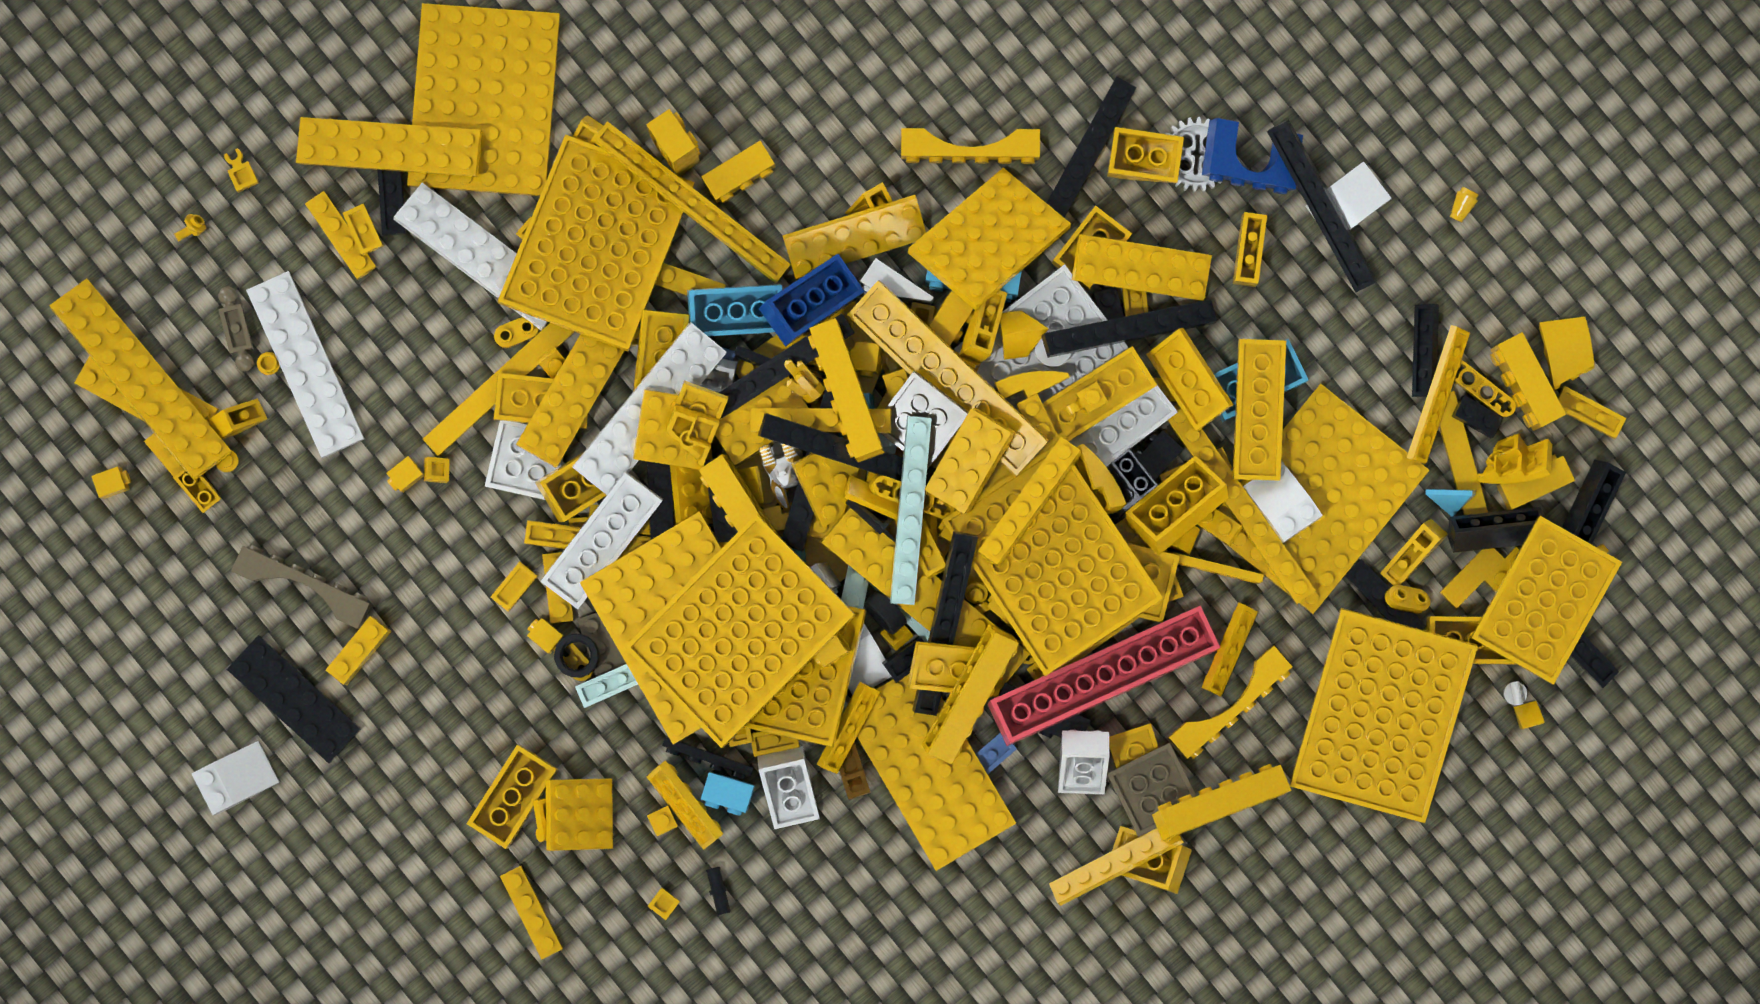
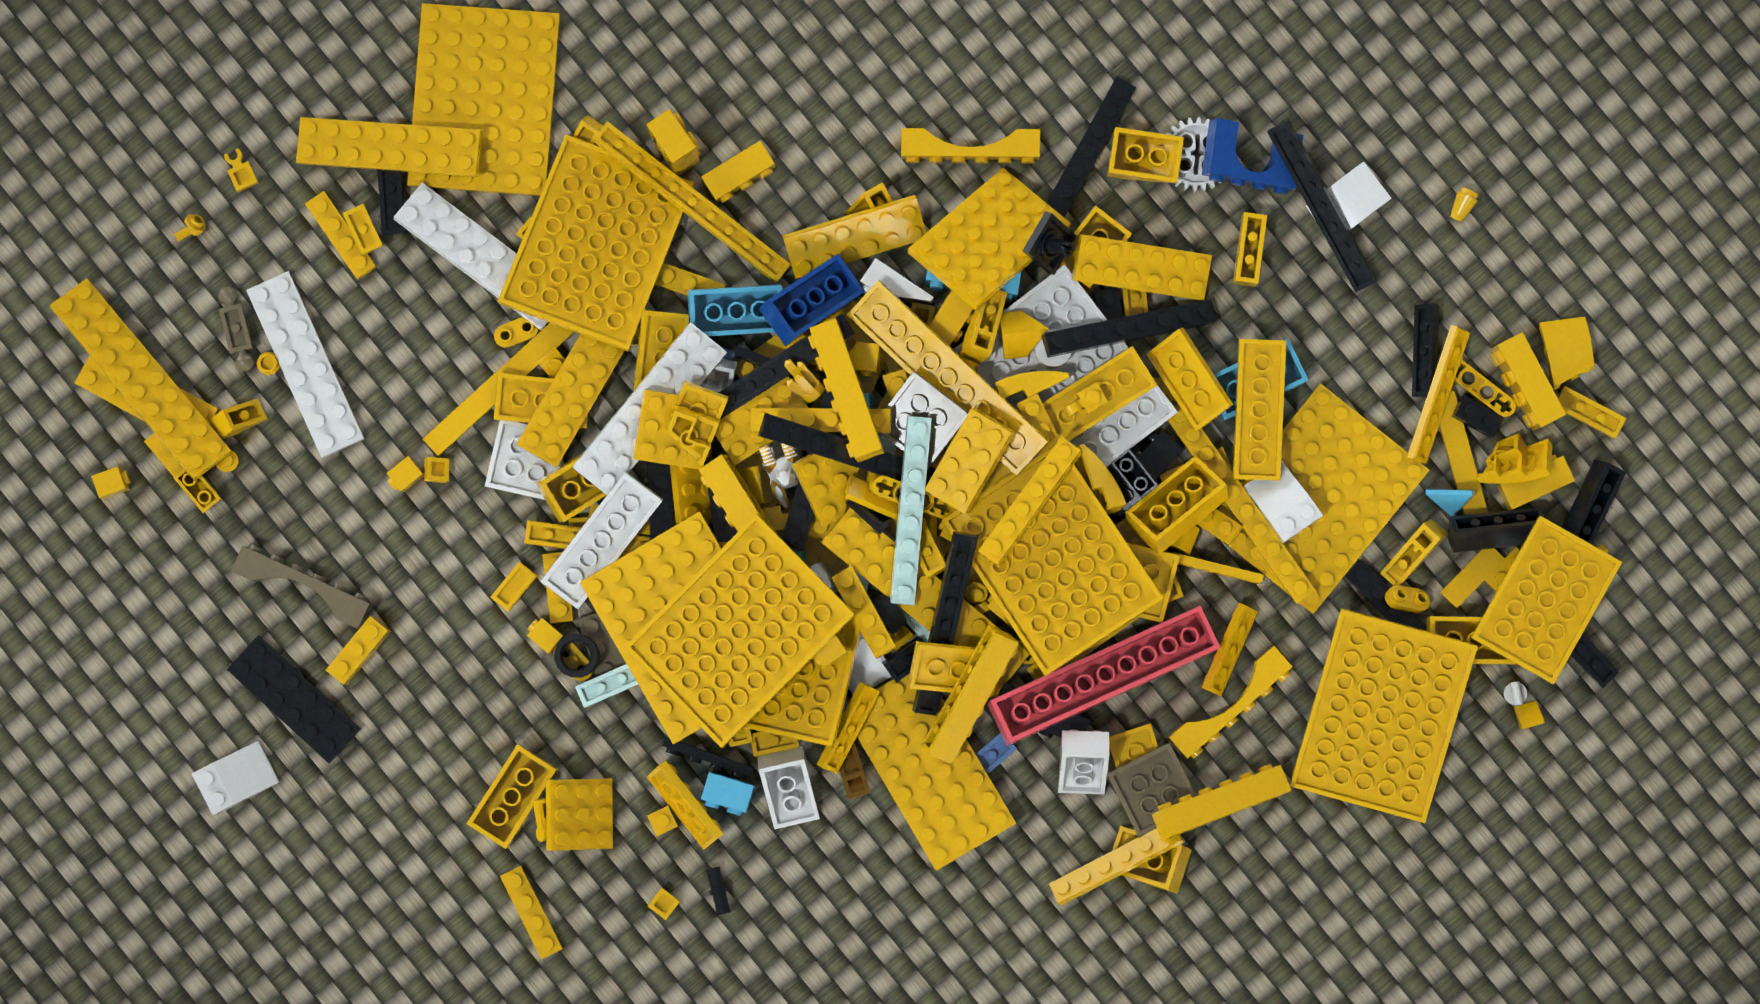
none -> yellow plate [831,566,897,659]
none -> black plate [1023,211,1077,275]

